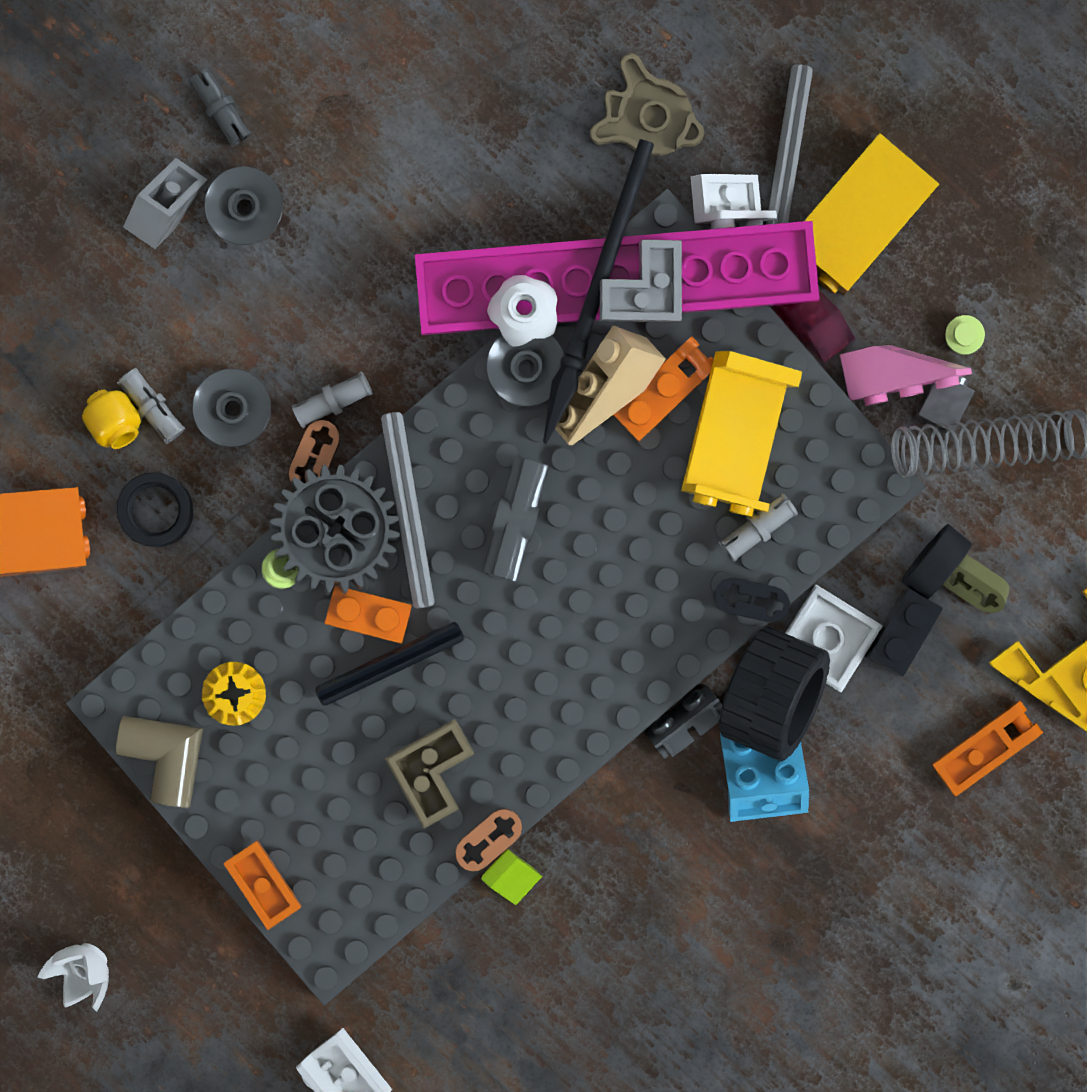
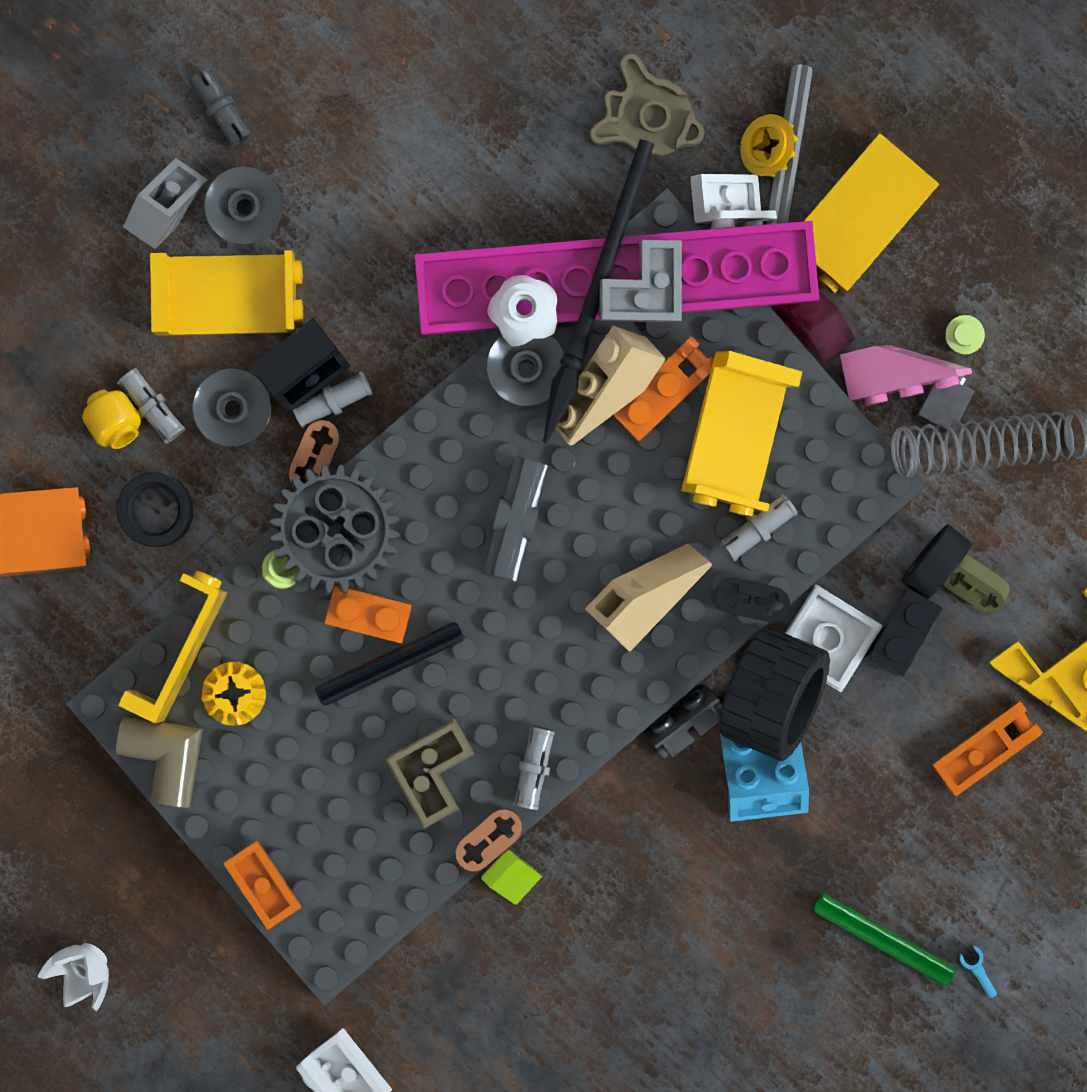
light grey axle [381,412,435,609] -> none
none -> yellow panel [118,570,227,723]
none -> yellow panel [150,250,303,336]
none -> black brick [251,317,350,414]
none -> light grey pin [513,726,555,810]
none -> tan slope [585,543,712,652]
none -> yellow gear [740,114,799,177]
none -> green axle [813,894,956,986]
none -> medium azure hand [959,946,997,998]

